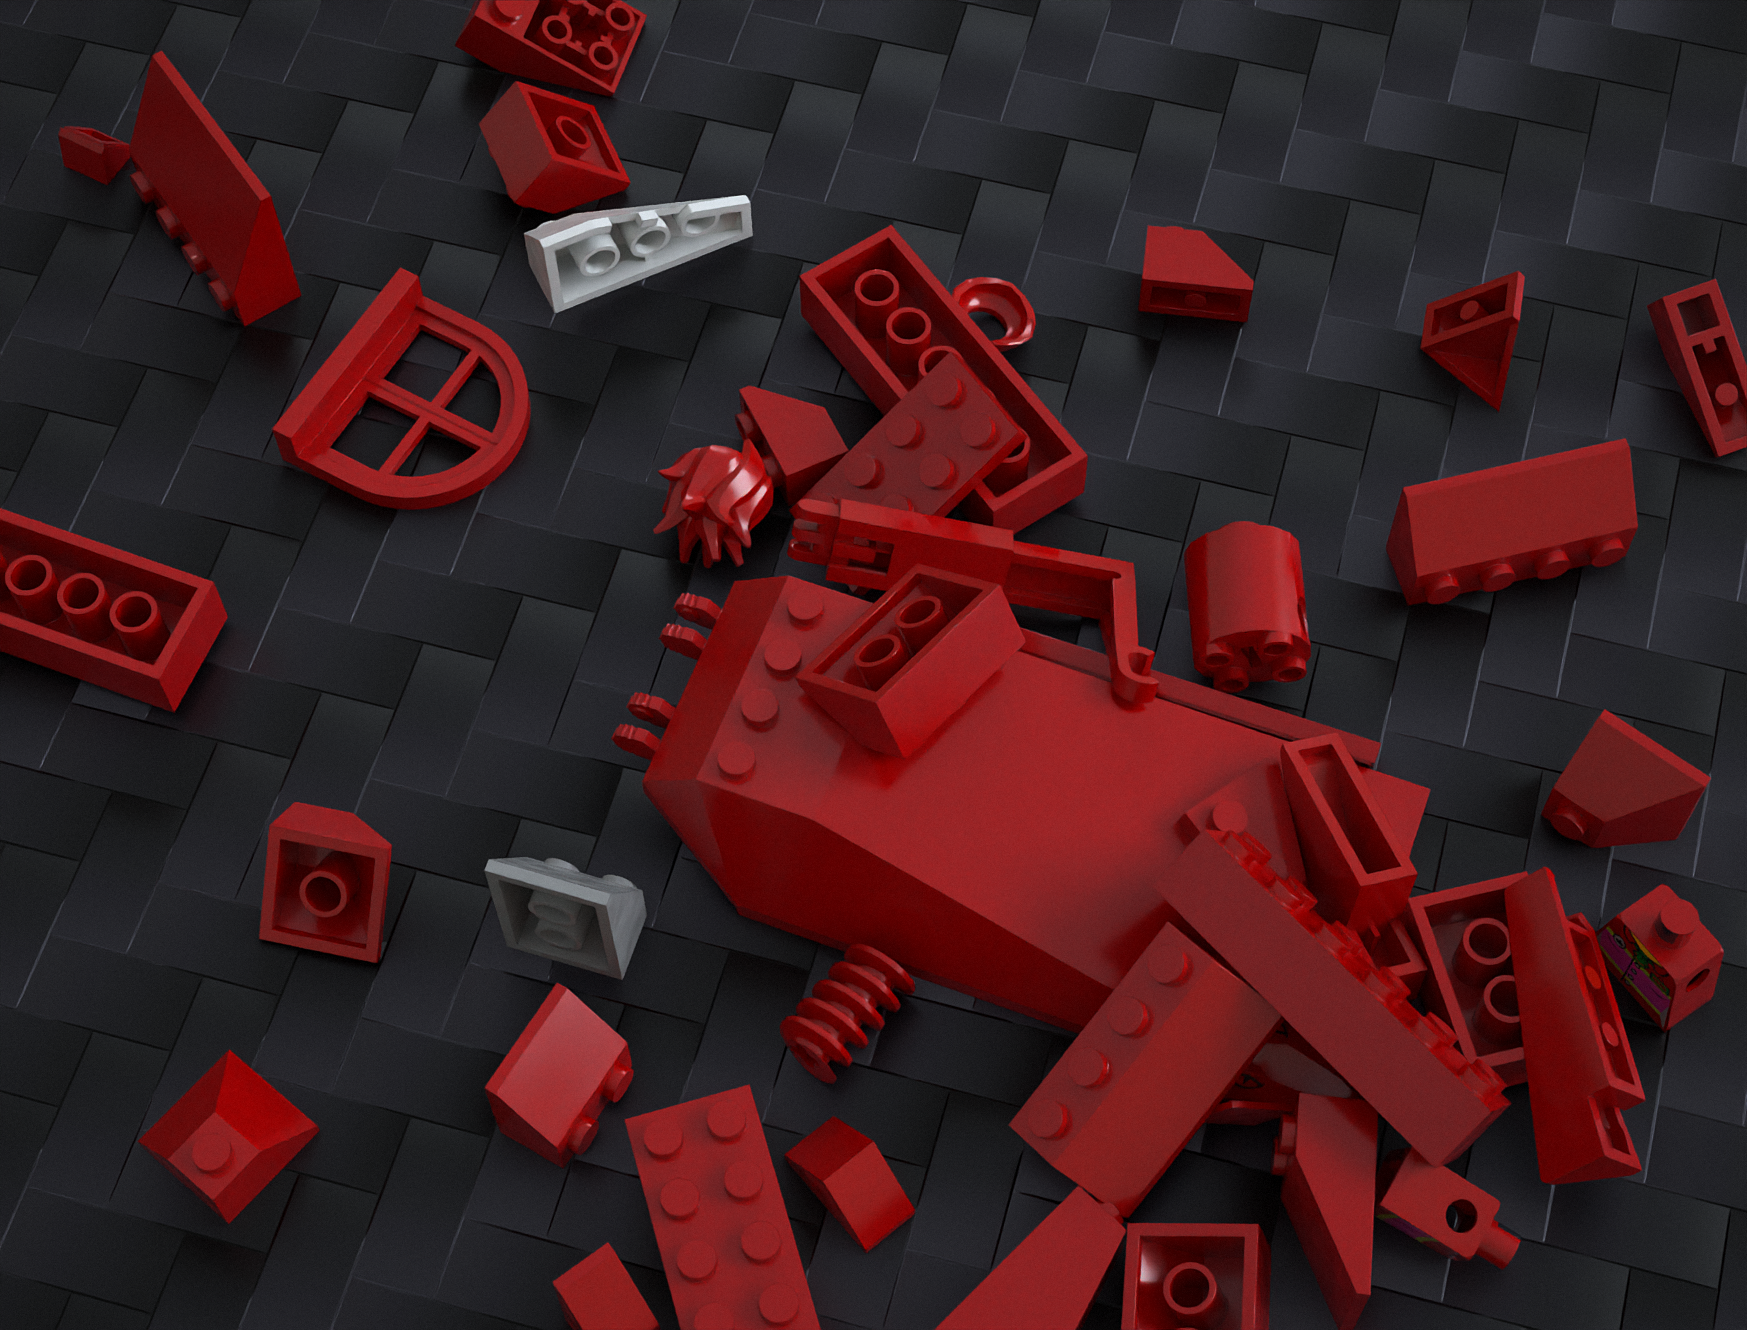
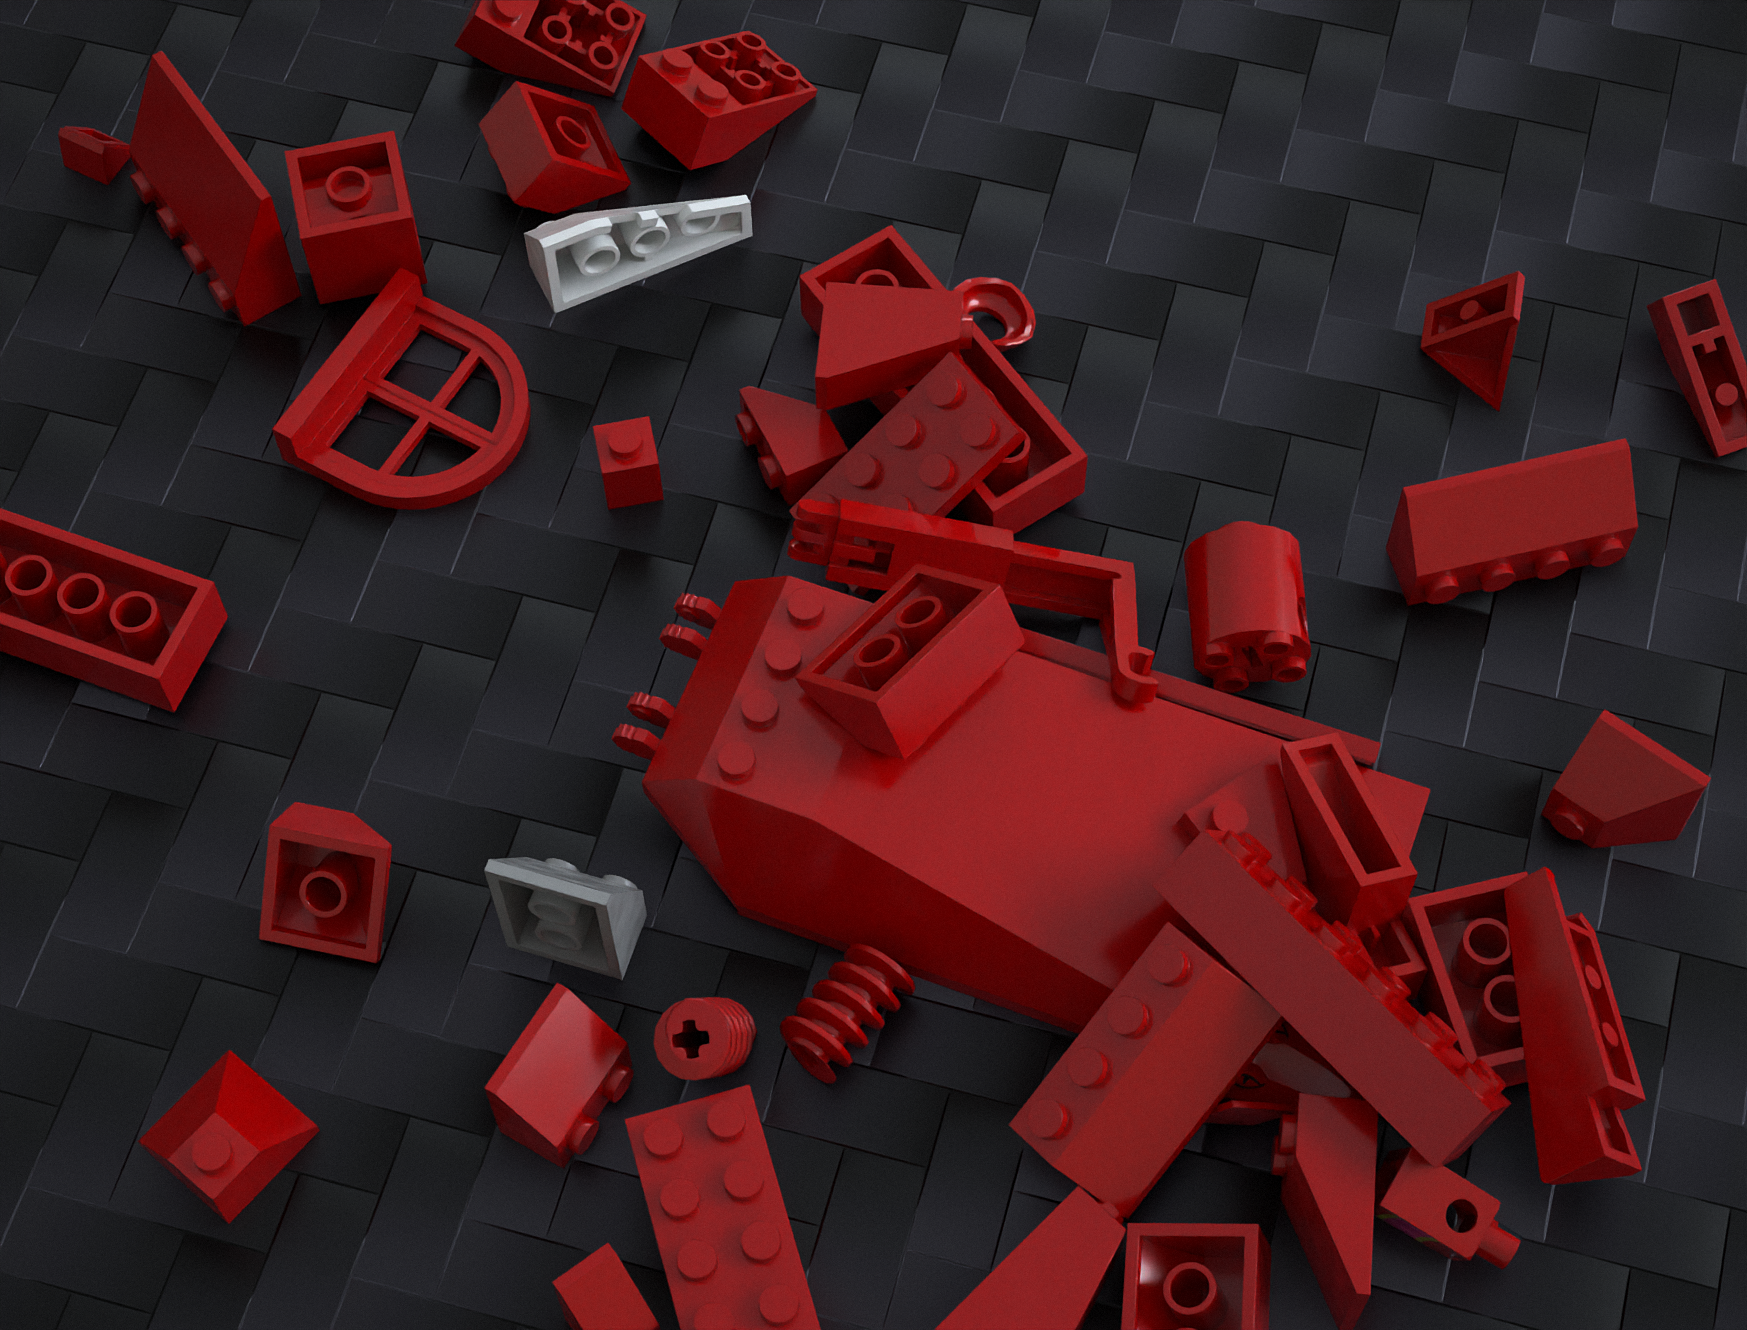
red hair [653,439,774,568] -> none
red slope [784,1116,915,1253] -> none
red slope [1138,225,1254,322] -> none
red torso [1596,884,1724,1033] -> none
none -> red brick [285,131,428,305]
none -> red brick [593,416,664,510]
none -> red slope [621,30,818,170]
none -> red piece [654,997,757,1081]
none -> red slope [815,282,974,410]

